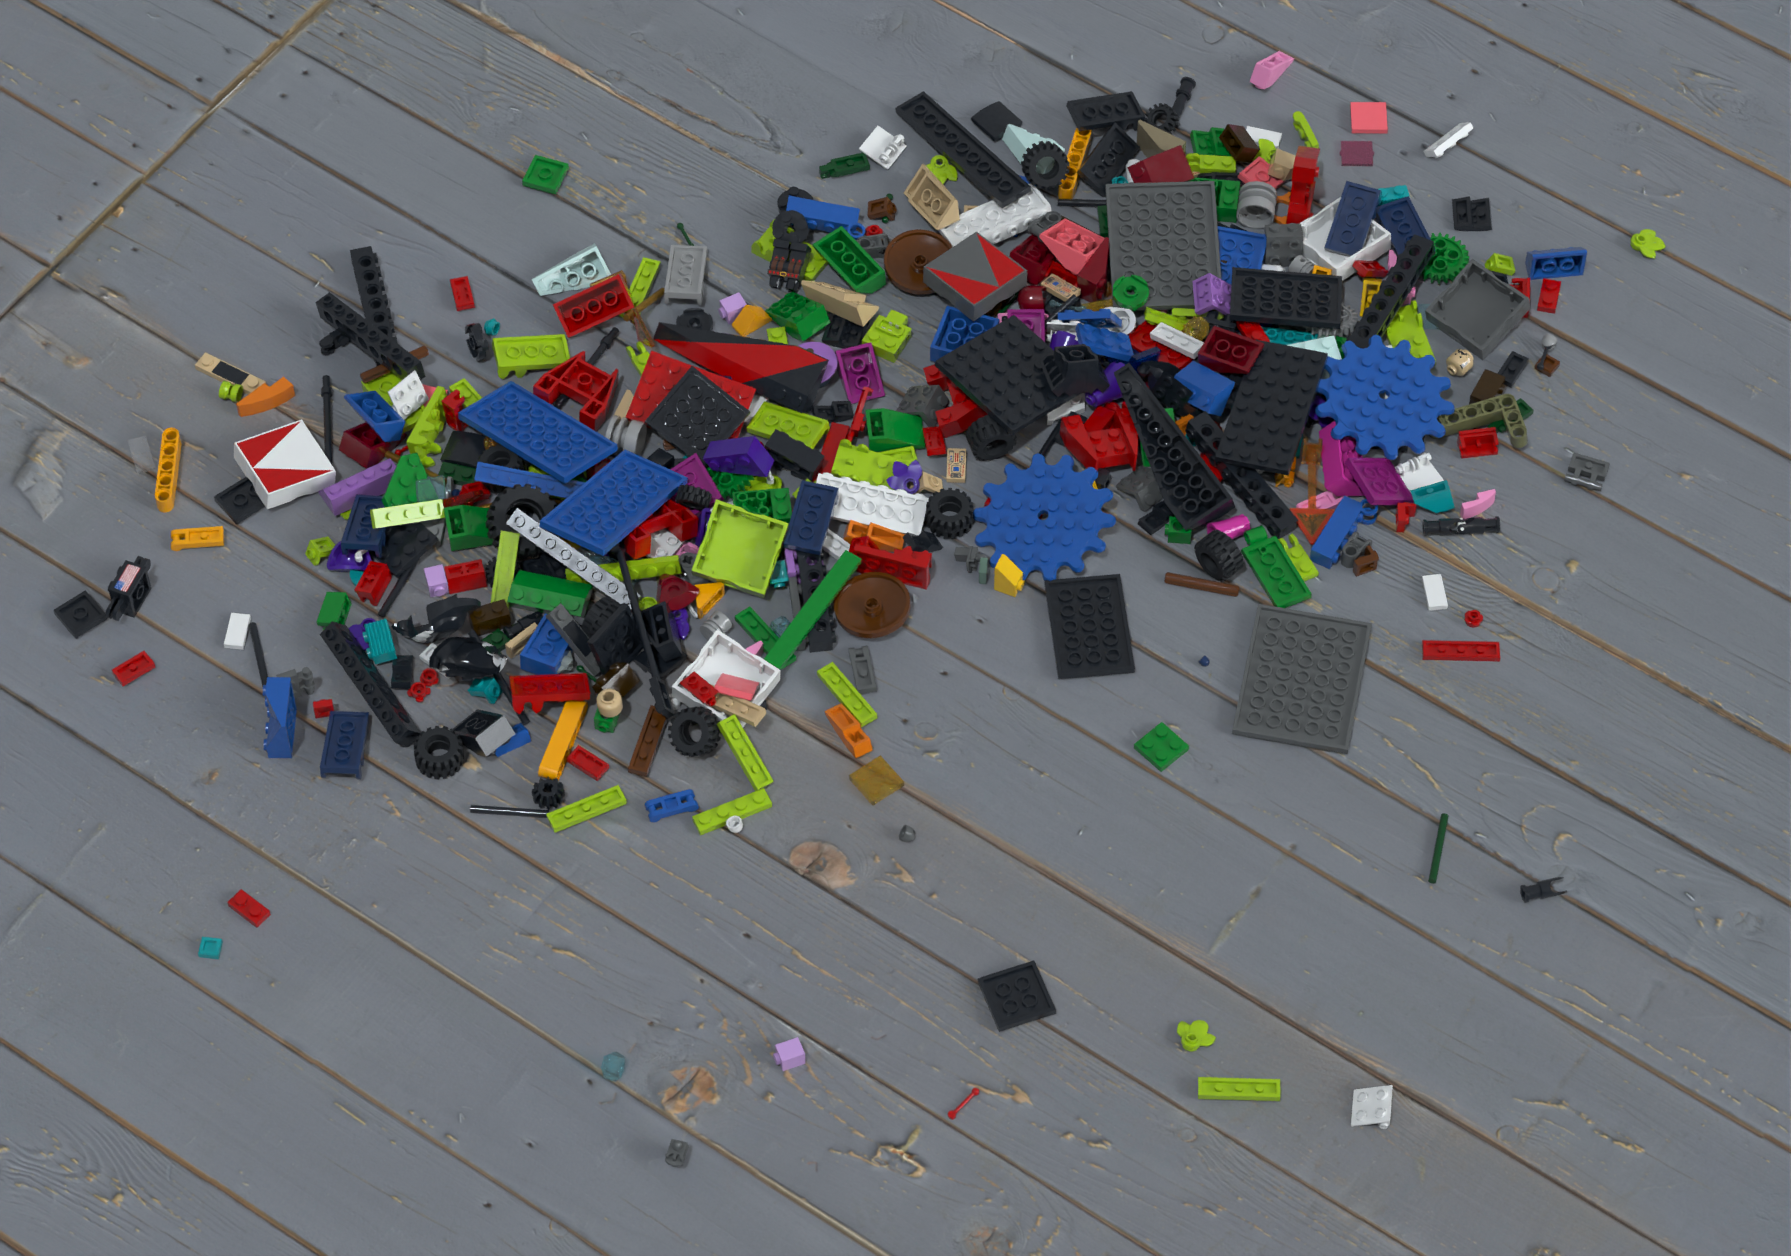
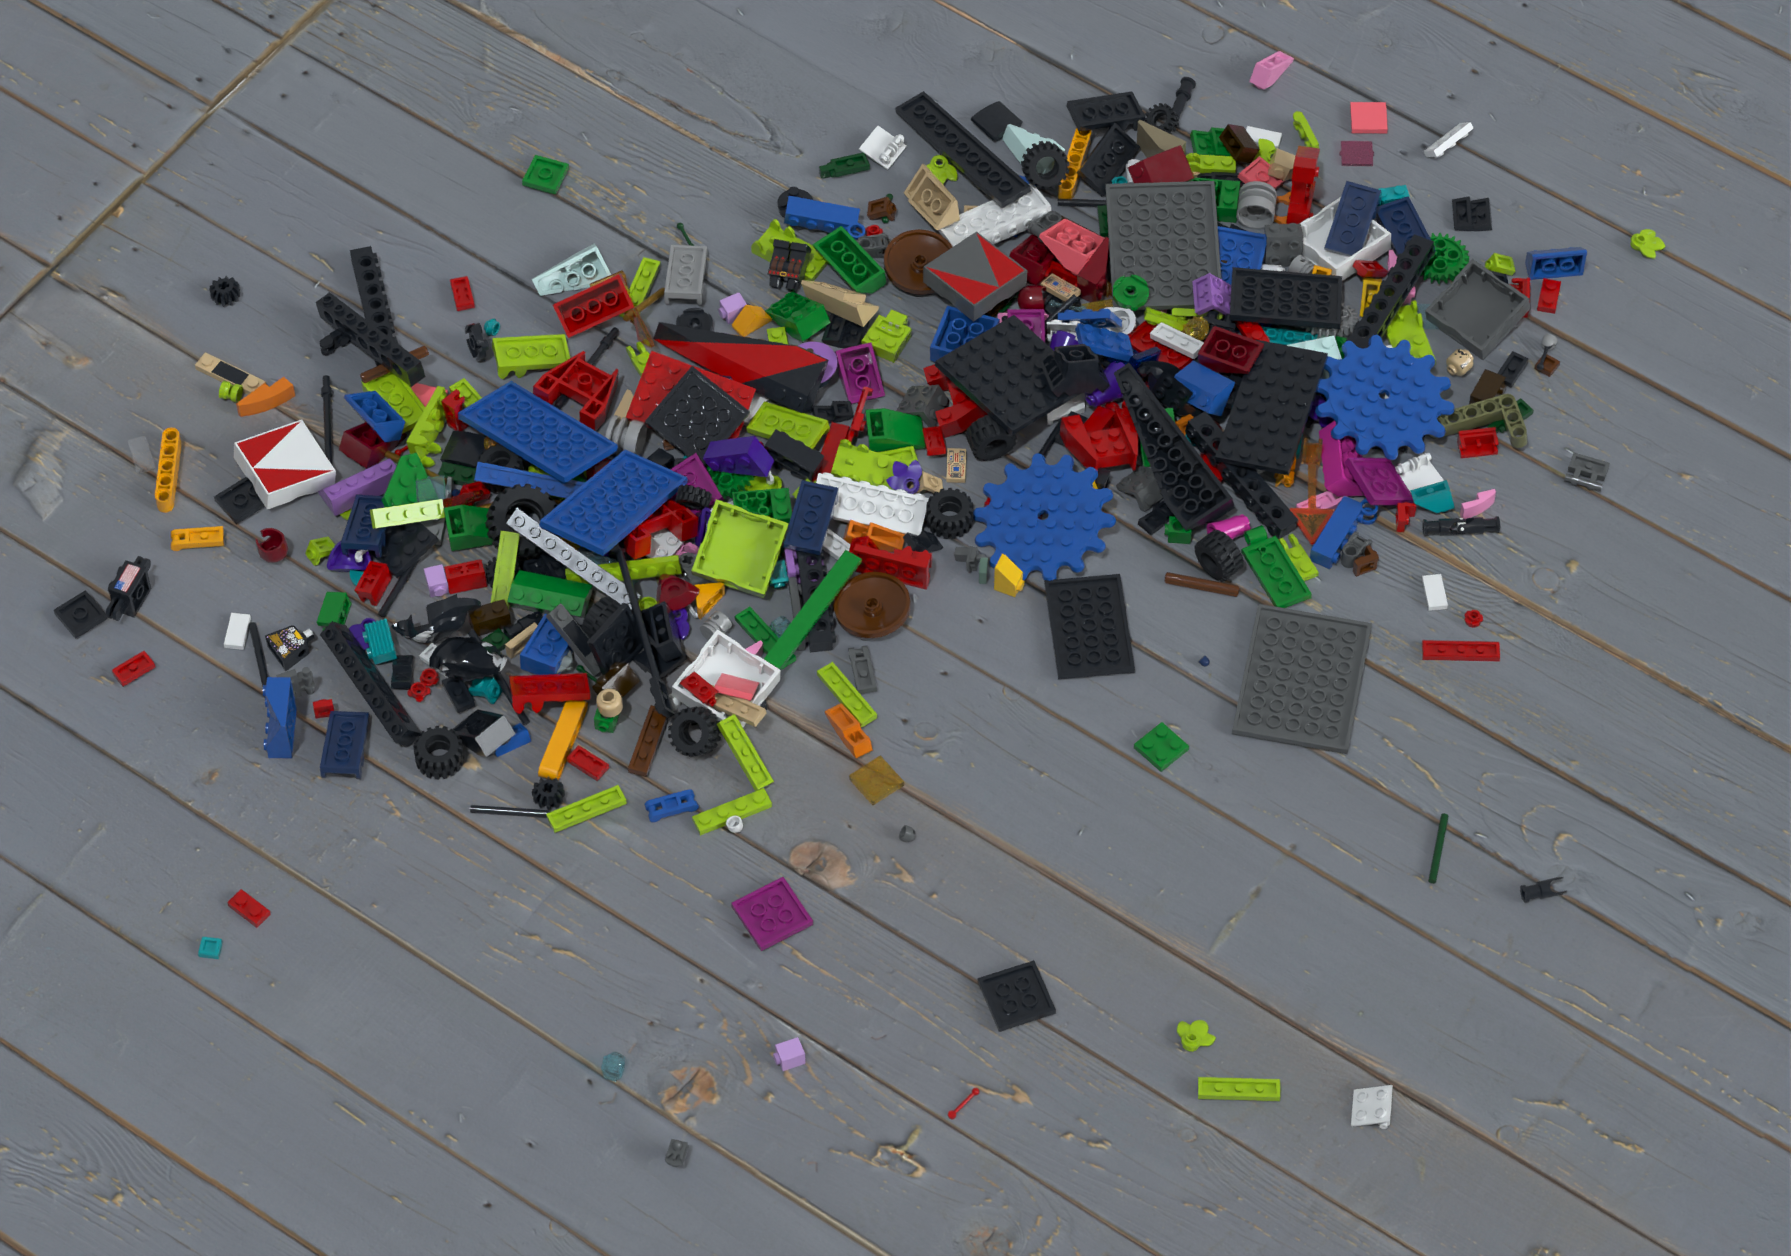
white hinge [388,370,429,419] -> none
black plate [772,210,809,243] -> none
none -> black gear [209,275,241,307]
none -> dark red helmet [256,528,288,563]
none -> torso [265,625,315,671]
none -> black plate [441,676,475,714]
none -> magenta plate [731,877,813,951]

